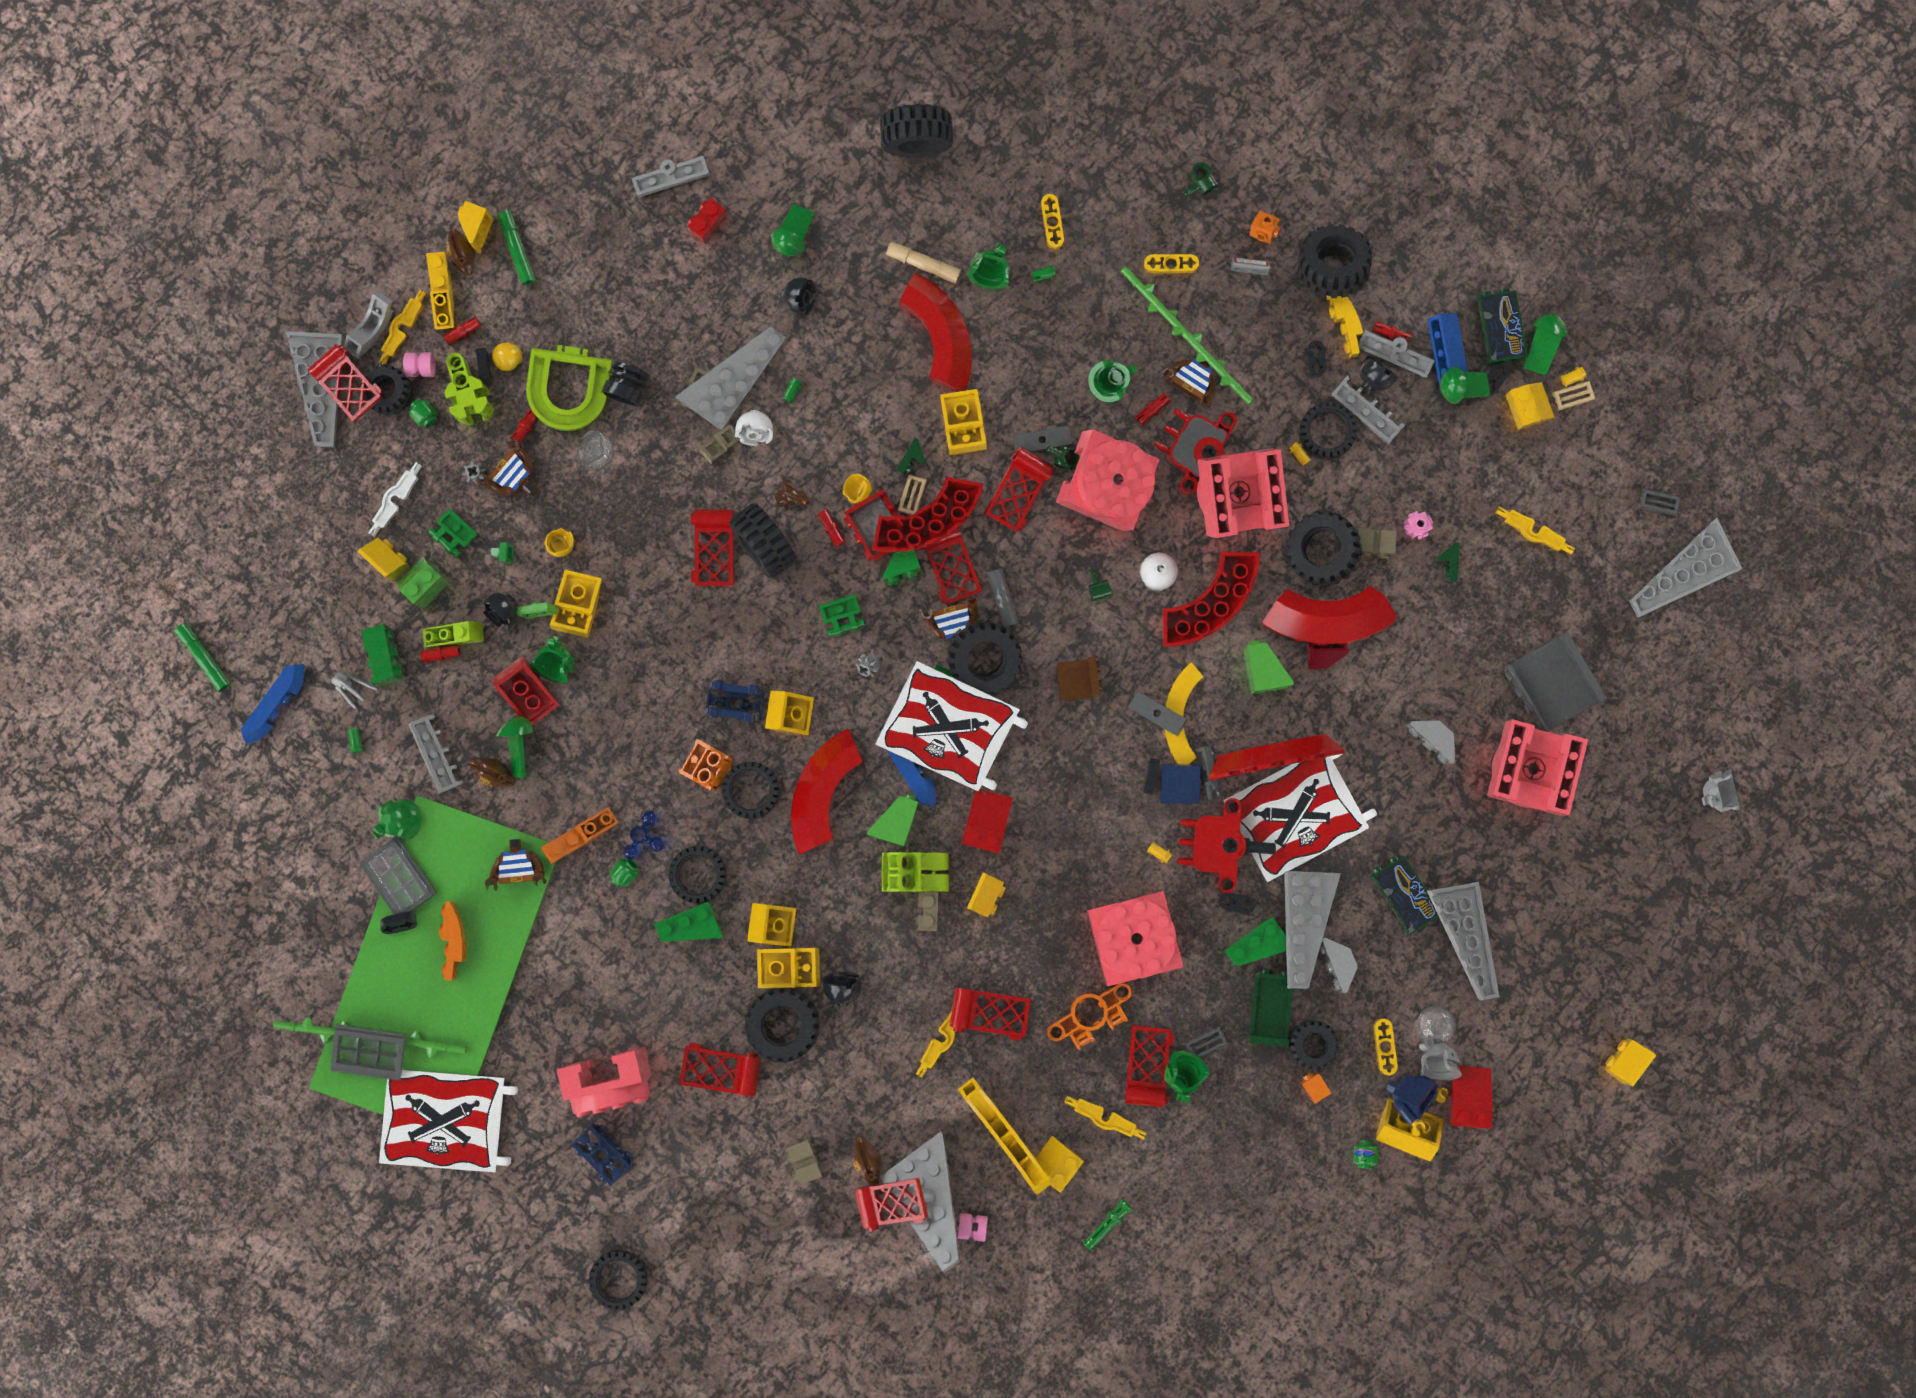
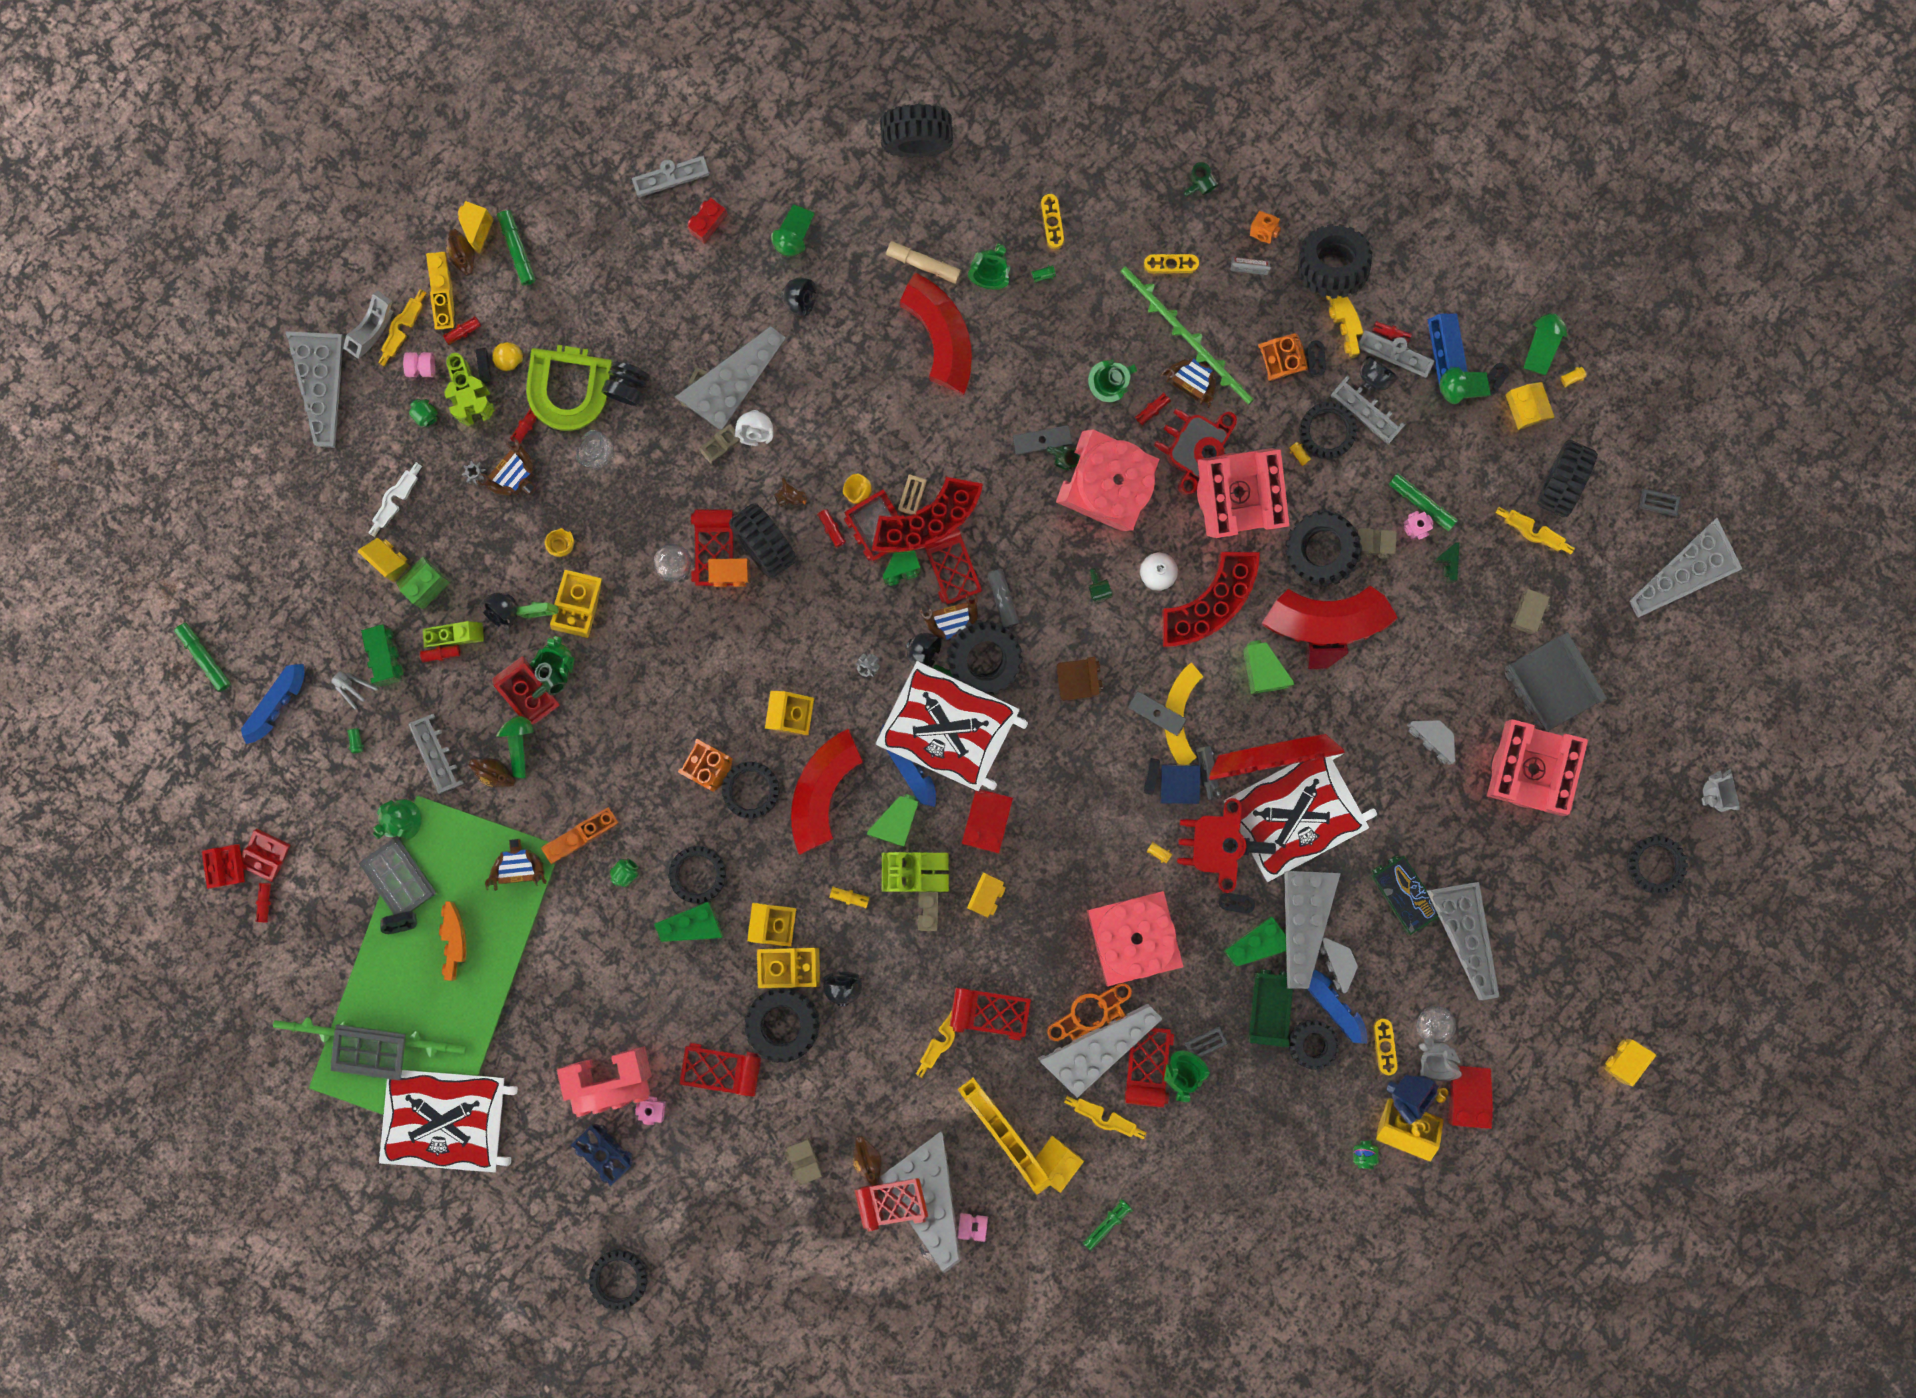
red piece [307,344,383,423] -> none
black tyre [360,364,412,416] -> none
green plate [428,508,478,558] -> none
green tile [491,542,514,564] -> none
clear blue piece [623,810,665,860] -> none
dark blue piece [705,679,765,723] -> none
green pin [782,377,802,403] -> none
green plate [819,594,865,637] -> none
dark green slope [897,437,926,477] -> none
yellow slope [940,389,987,456] -> none
red piece [984,447,1054,532] -> none
orange brick [1300,1072,1332,1104] -> none
panel [1475,288,1528,366] -> none
tan tile [1552,381,1596,411] -> none
none -> red slope [202,844,245,889]
none -> red slope [241,829,291,882]
none -> red pin [255,883,272,923]
none -> dark green piece [532,663,566,699]
none -> bright pink brick [635,1096,666,1125]
none -> clear cylinder [653,543,692,582]
none -> orange brick [708,558,751,587]
none -> yellow pin [829,886,869,908]
none -> black cylinder [906,633,941,667]
none -> light grey wing [1038,1004,1162,1098]
none -> orange slope [1258,333,1308,381]
none -> blue brick [1307,969,1368,1044]
none -> green piece [1388,473,1458,532]
none -> dark tan brick [1511,589,1550,635]
none -> black tyre [1537,440,1598,517]
none -> black tyre [1627,836,1688,893]

